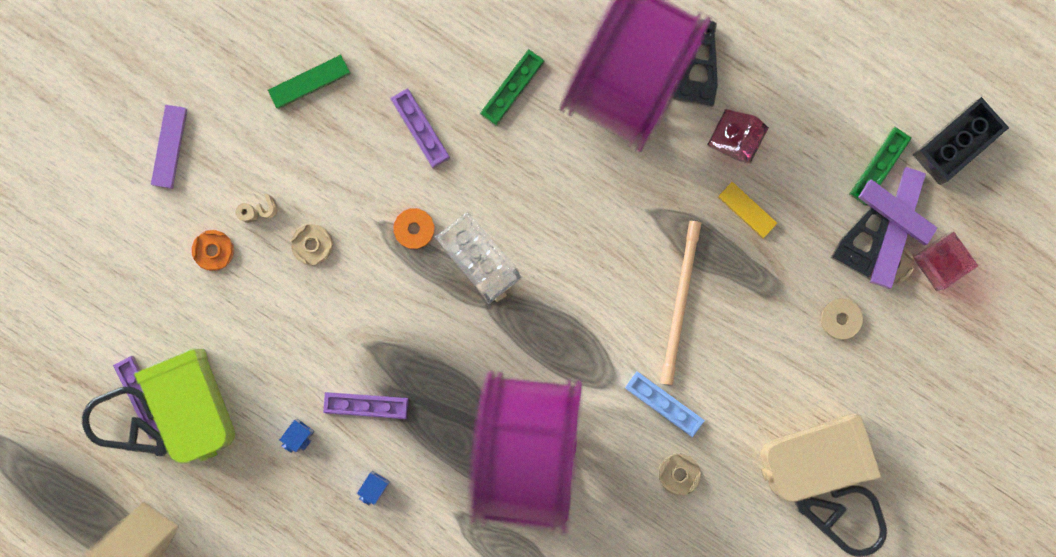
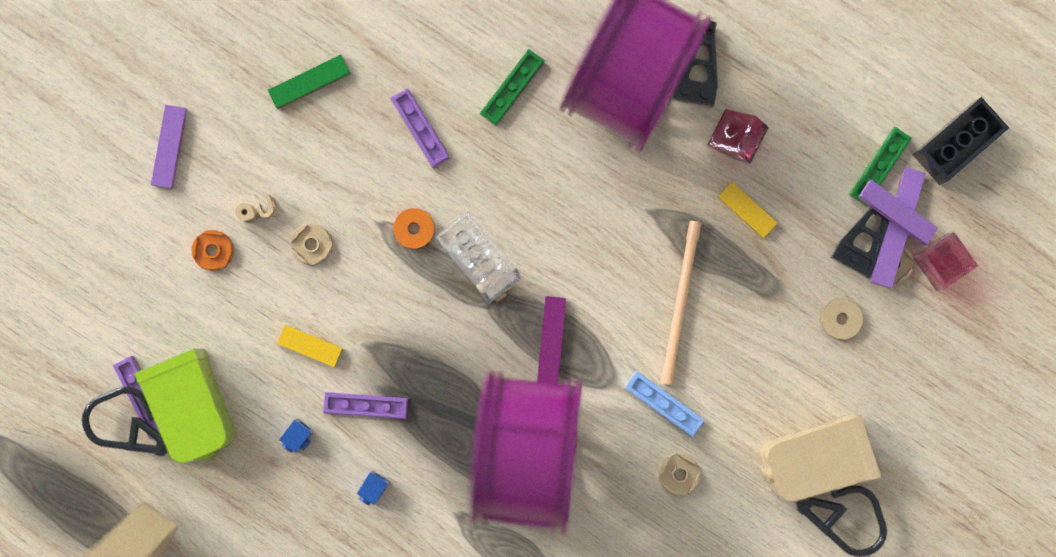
none -> yellow tile [277,325,343,367]
none -> magenta tile [537,296,566,383]

